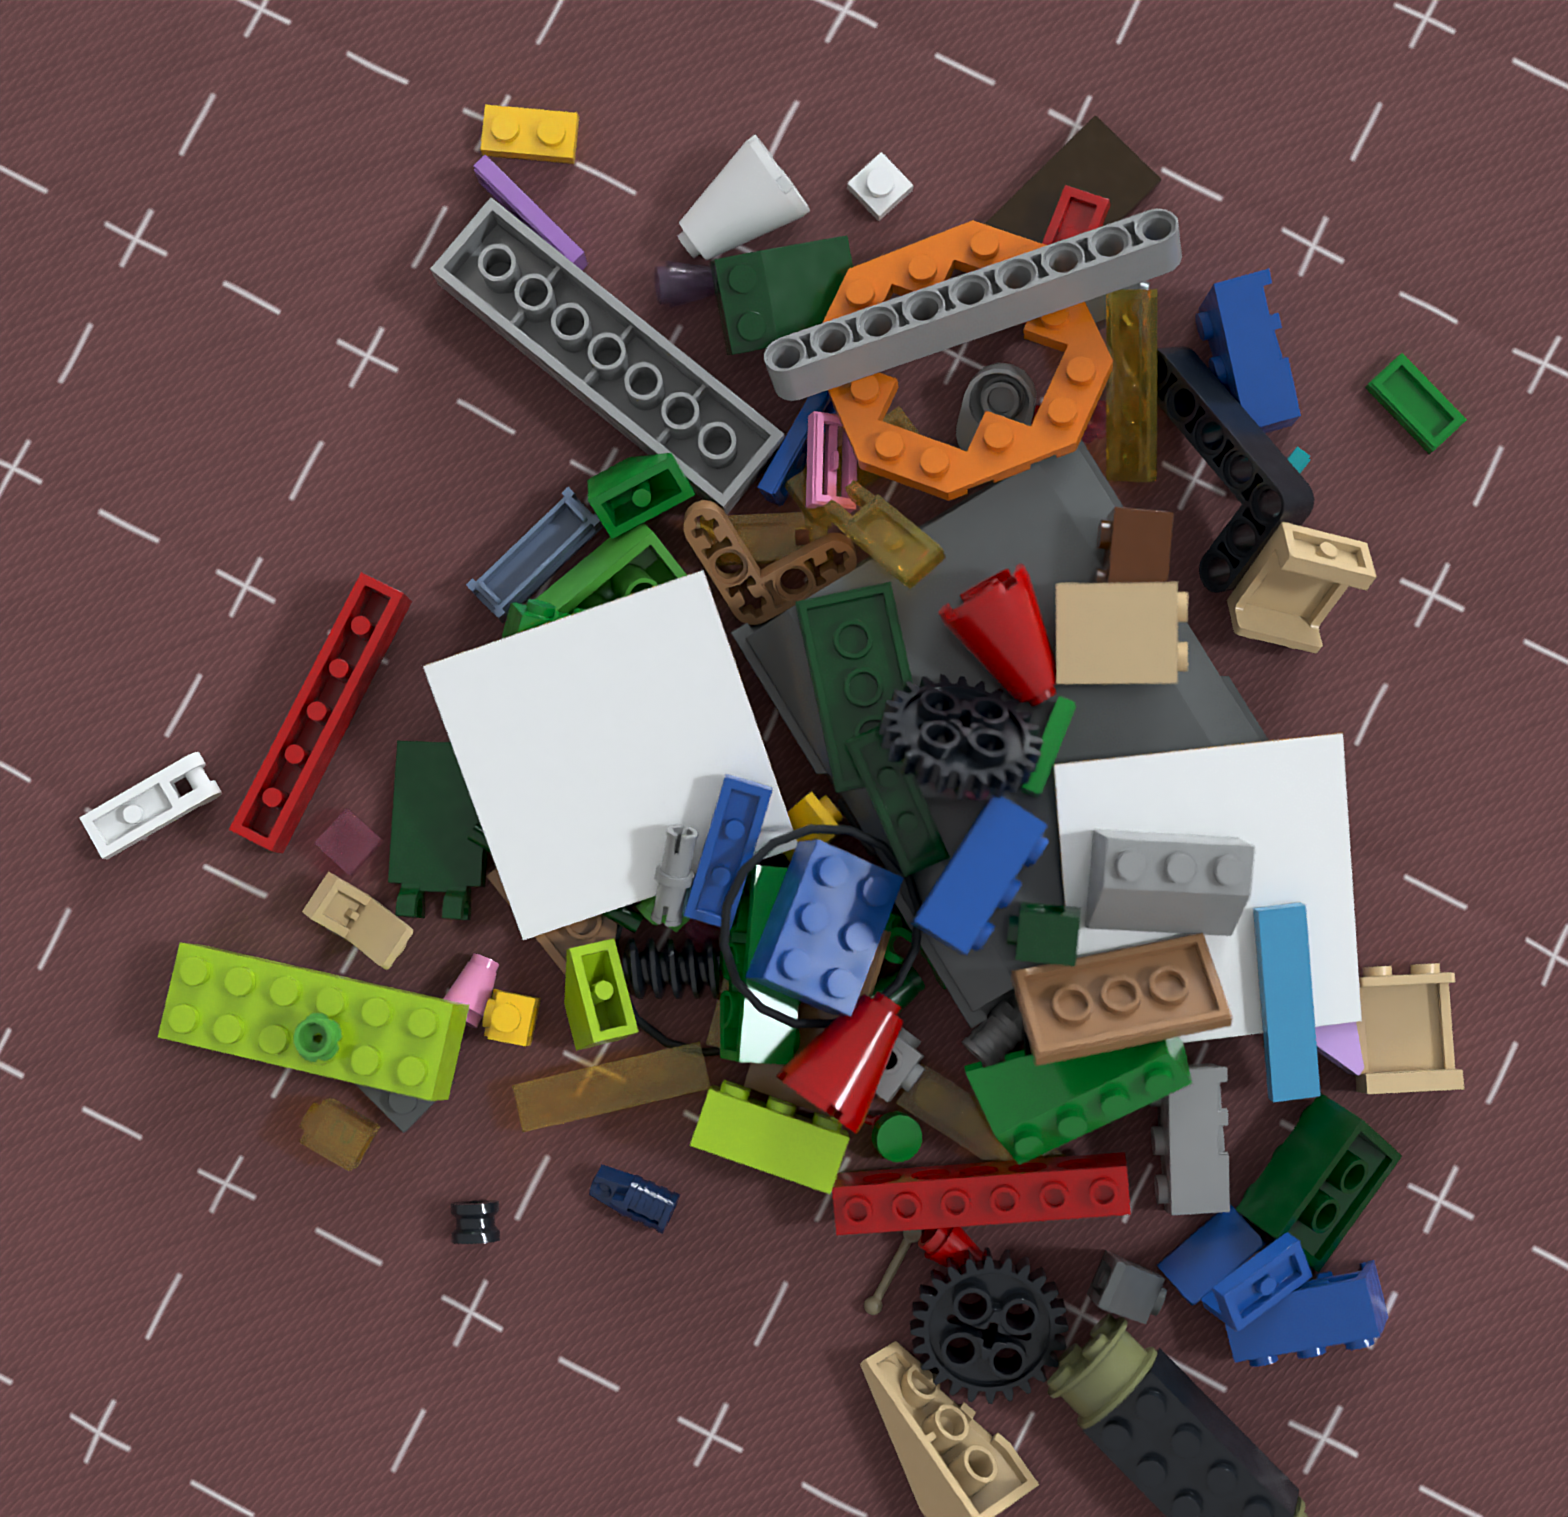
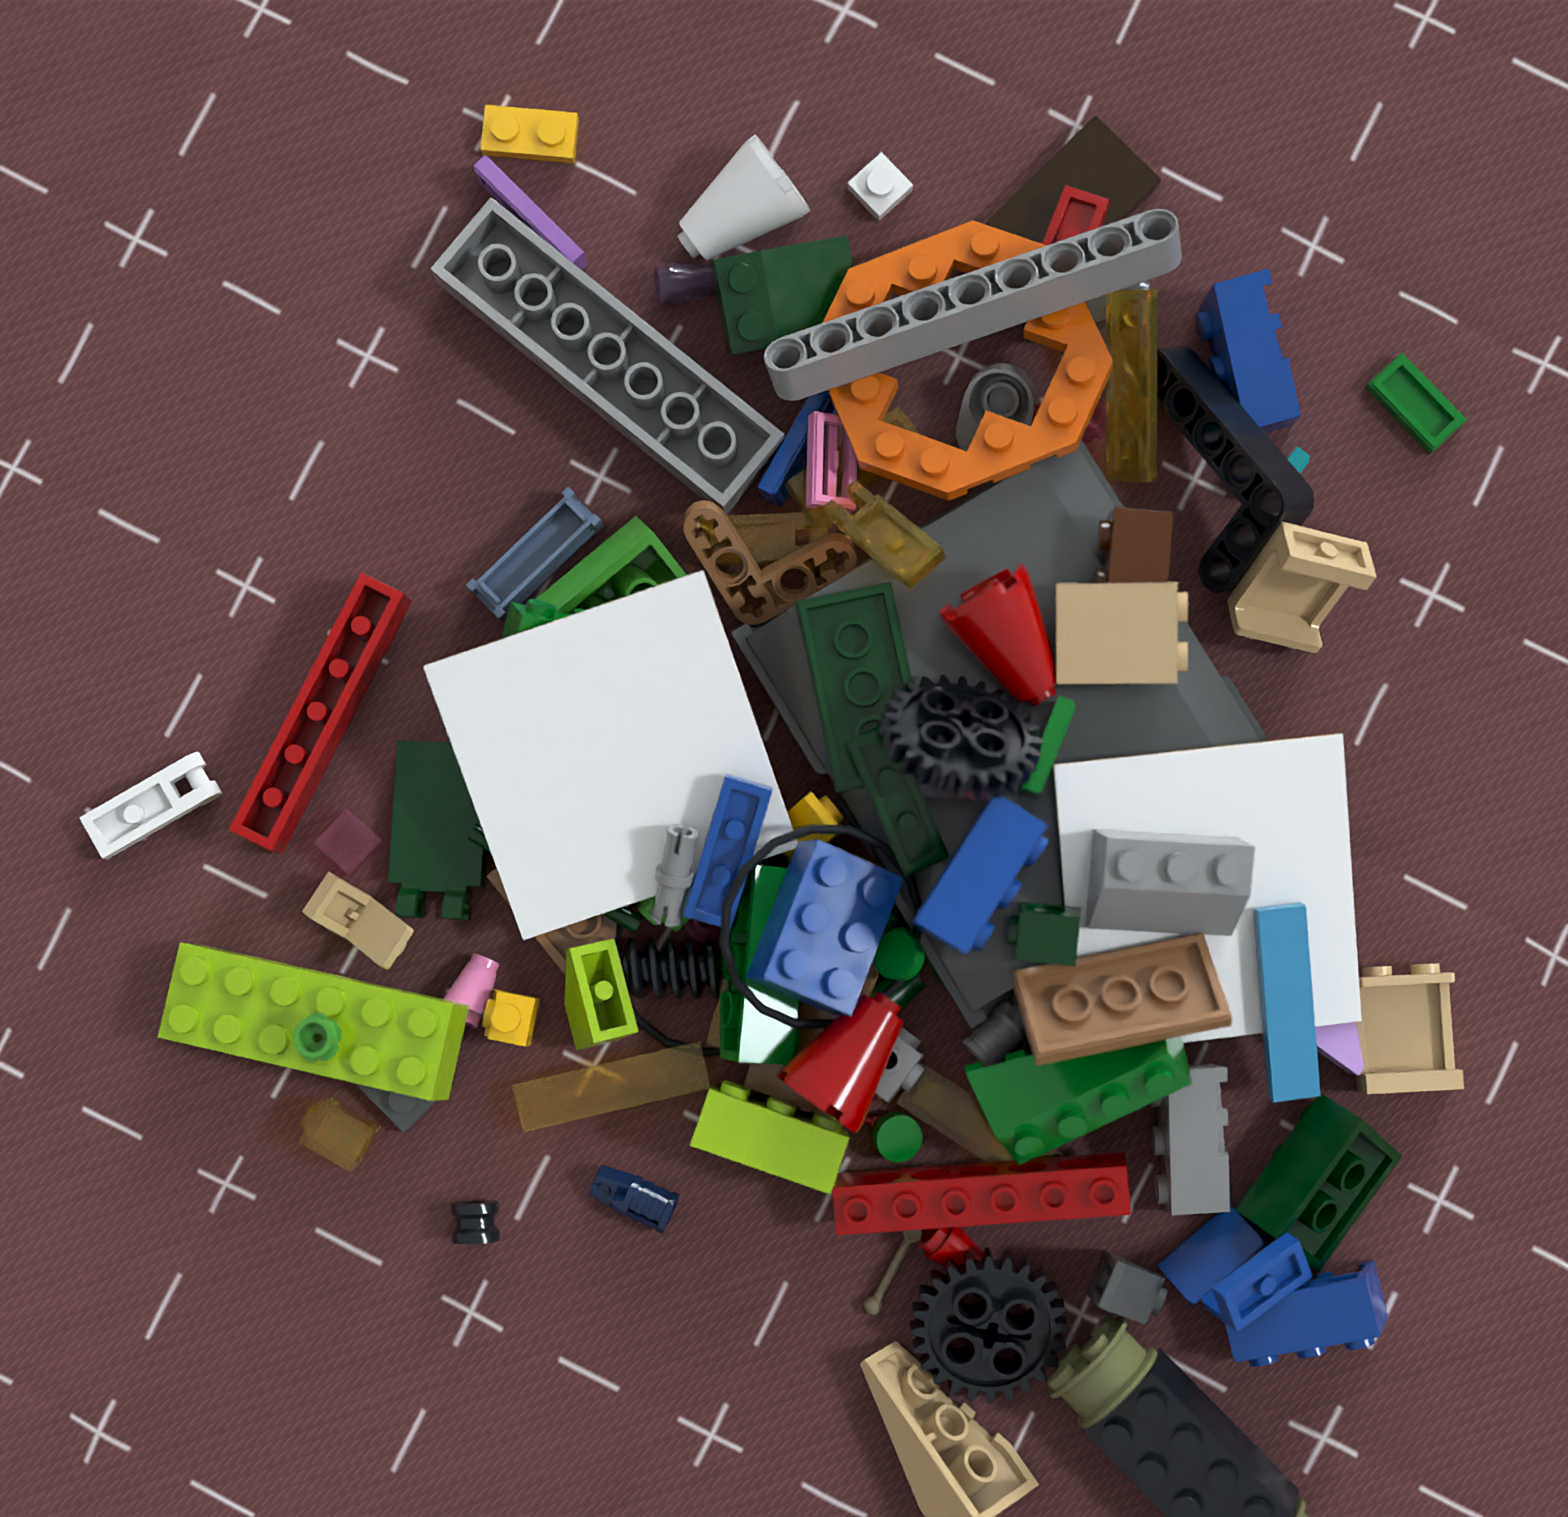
green slope [587,453,695,539] -> none
none -> green tile [873,930,924,981]

